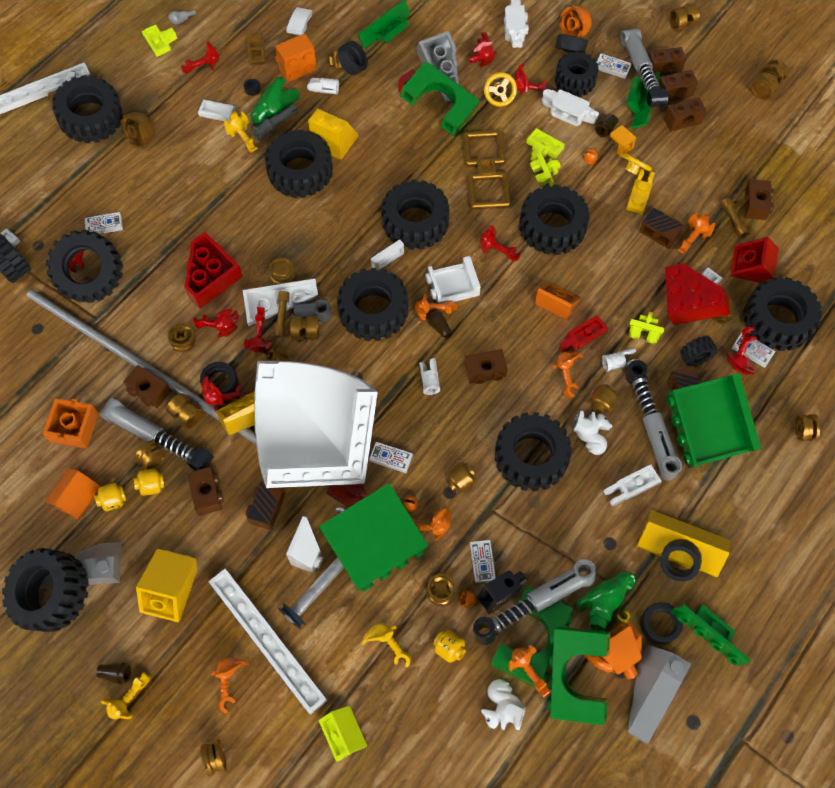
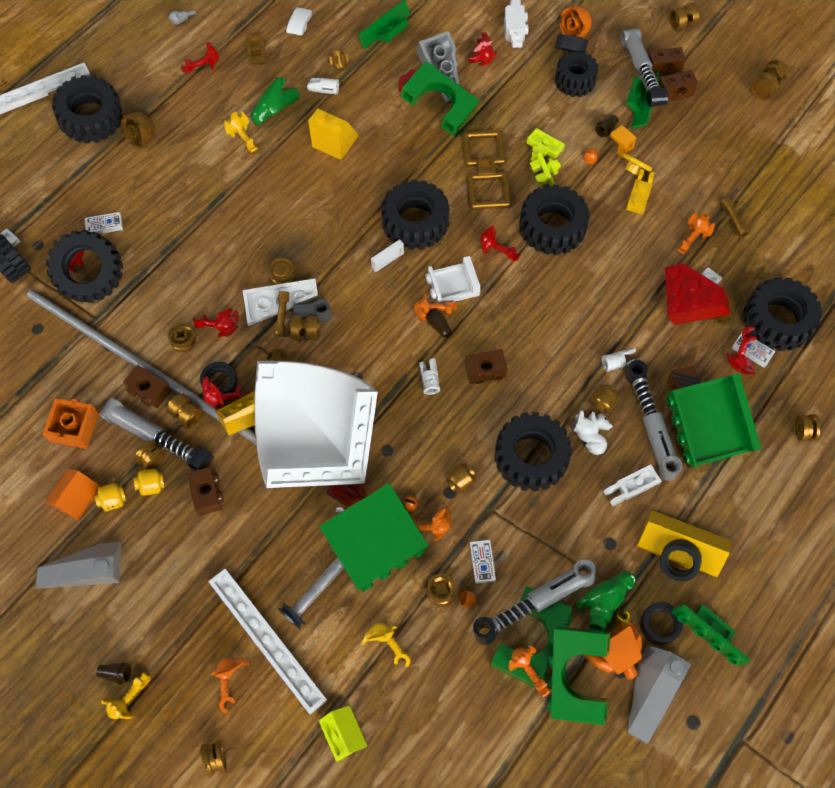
black tyre [2,548,89,632] -> none
yellow slope [136,549,197,623] -> none
neon yellow hinge [141,24,177,57] -> none
red brick [184,232,243,309] -> none
white tile [198,99,236,122] -> none
black tile [243,79,261,96] -> none
red piece [244,307,273,354] -> none
brick [246,481,286,530] -> none
dark grey pin [251,103,299,141] -> none
black tyre [265,129,333,198] -> none
orange brick [275,33,317,82] -> none
white slope [286,516,323,573] -> none
black tyre [337,268,408,341] -> none
black tyre [338,41,368,75] -> none
white tile [369,442,413,473] -> none
yellow head [433,630,466,663] -> none
black torso [477,570,527,614] -> none
white animal [481,679,525,730] -> none
yellow piece [484,72,517,107] -> none
red piece [514,64,554,95] -> none
orange slope [535,282,580,320] -> none
white hinge [542,89,599,126] -> none
orange piece [552,352,584,399] -> none
red hinge [559,315,609,352] -> none
white tile [597,54,632,79] -> none
neon yellow hips [628,311,665,344] -> none
reddish brown brick [639,207,684,249] -> none
reddish brown brick [664,97,706,132] -> none
black tyre [680,335,718,367] -> none
red slope [730,237,779,282] -> none
reddish brown brick [745,179,774,220] -> none

